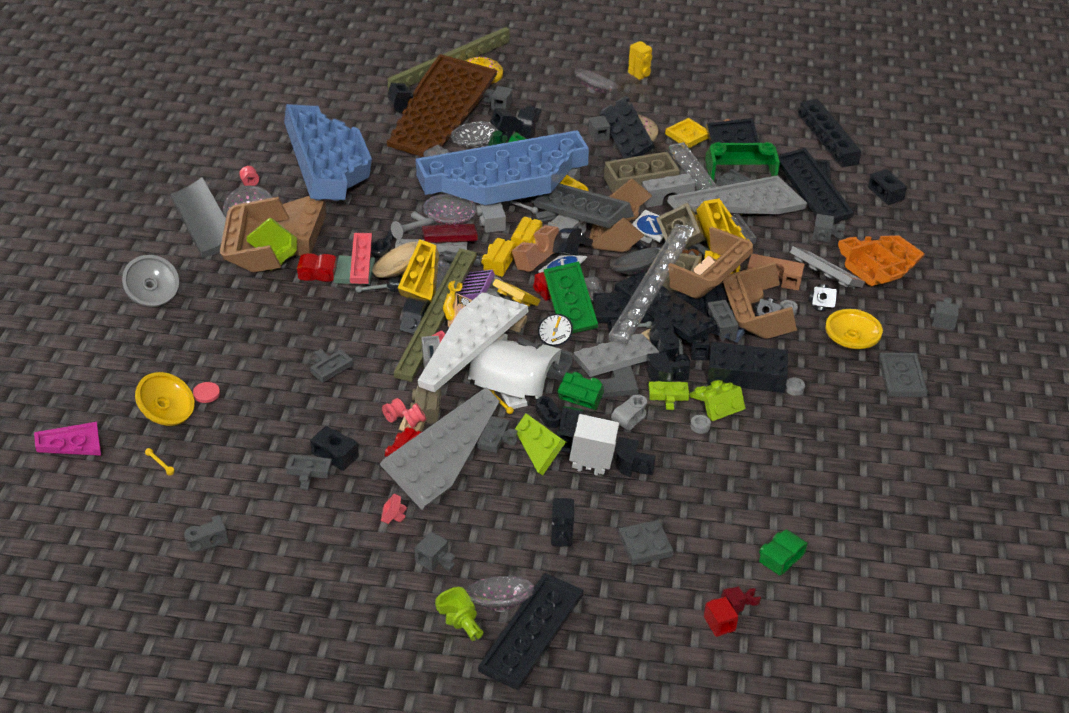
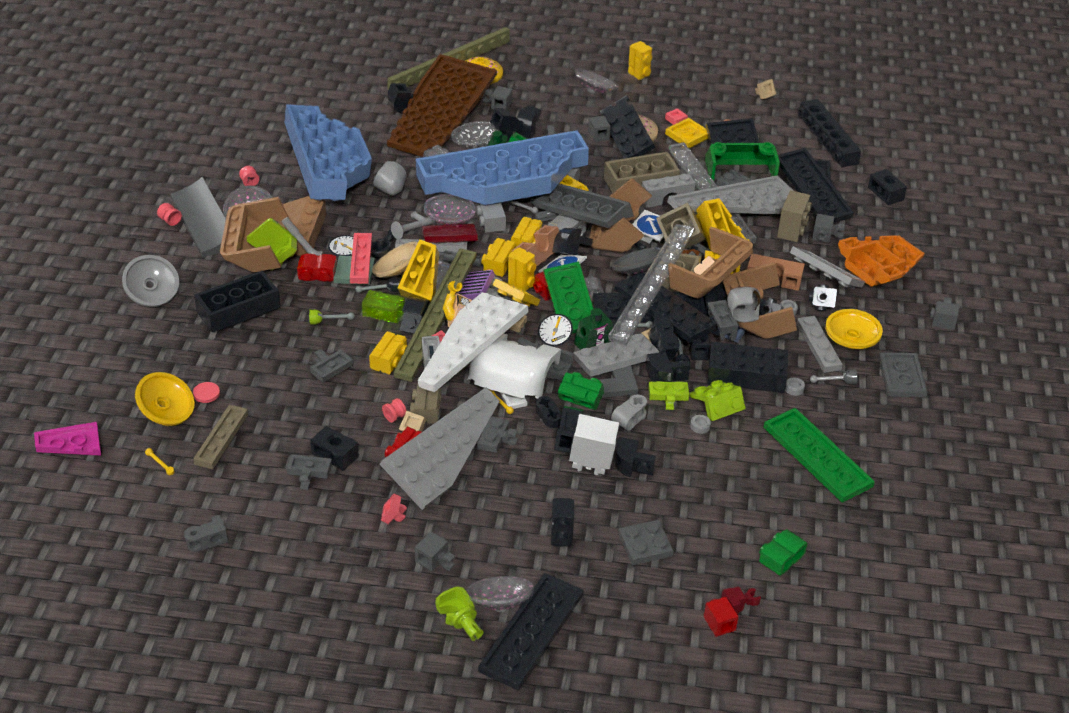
coral wheel [402,403,427,428] -> none
lime wing [515,413,566,476] -> none
none -> coral wheel [157,203,182,226]
none -> dark tan plate [193,405,248,469]
none -> black brick [194,270,281,333]
none -> light grey piece [281,217,323,256]
none -> hinge [309,310,355,325]
none -> white sticker [328,235,354,256]
none -> clear neon green brick [362,290,405,324]
none -> yellow brick [369,331,408,374]
none -> light grey piece [373,161,407,196]
none -> yellow brick [508,247,536,291]
none -> dark green torso [574,308,615,350]
none -> coral plate [665,108,688,125]
none -> light grey piece [727,287,760,323]
none -> tan tile [755,79,776,99]
none -> green plate [763,408,875,503]
none -> dark tan brick [777,190,812,242]
none -> light grey plate [796,316,843,373]
none -> hinge [810,369,858,385]

